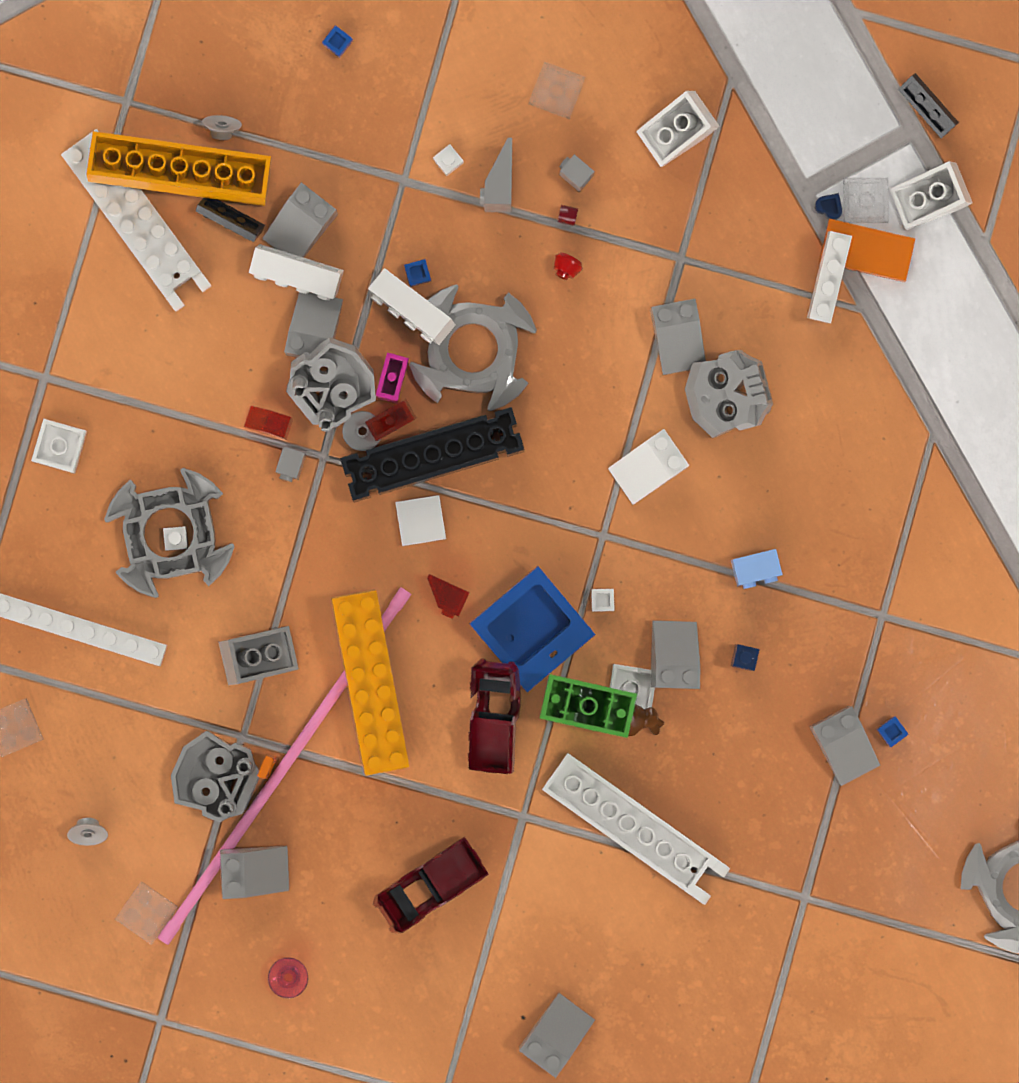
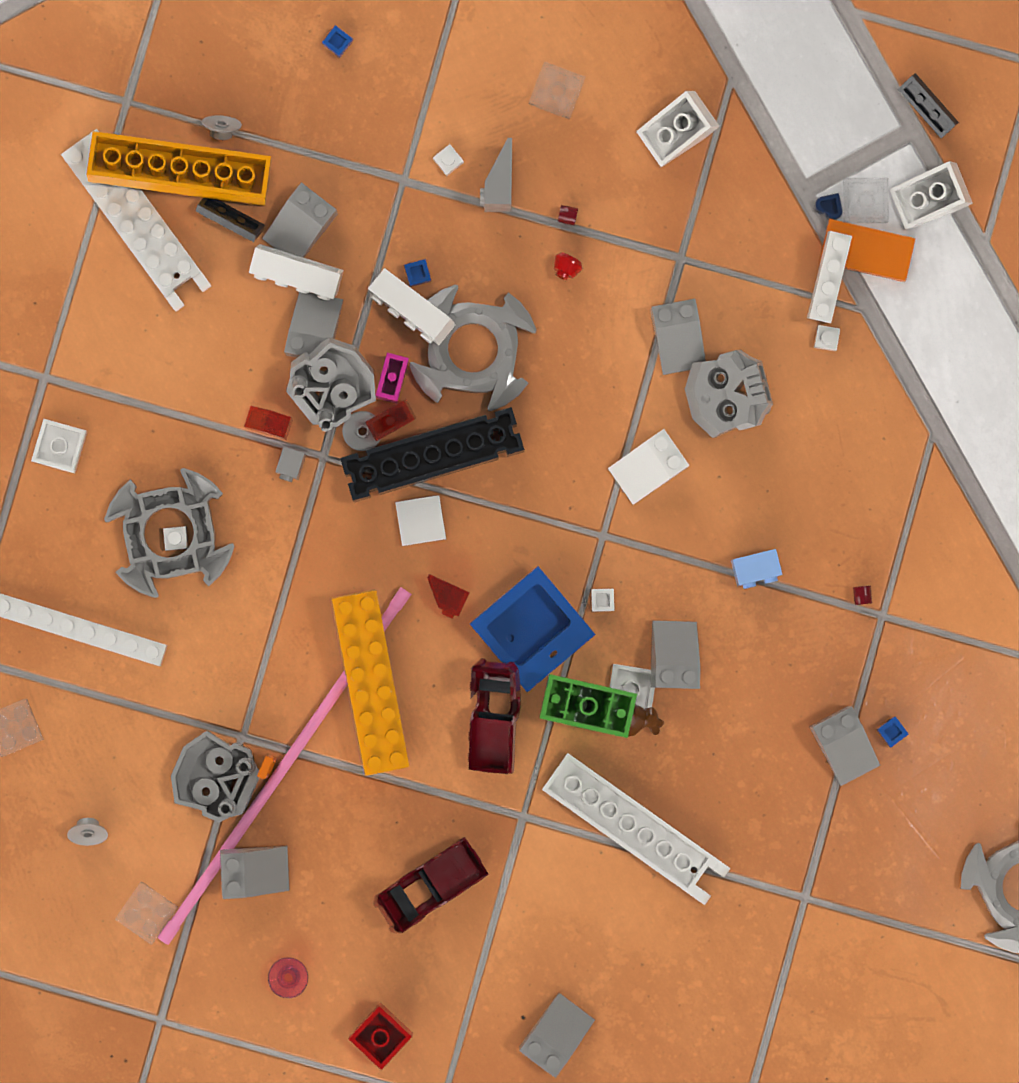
light grey slope [218,626,299,686] -> none
light grey brick [559,154,595,192] -> none
dark blue brick [731,644,760,671] -> none
none -> red brick [348,1002,413,1070]
none -> white plate [814,325,840,352]
none -> dark red hose [853,586,872,605]

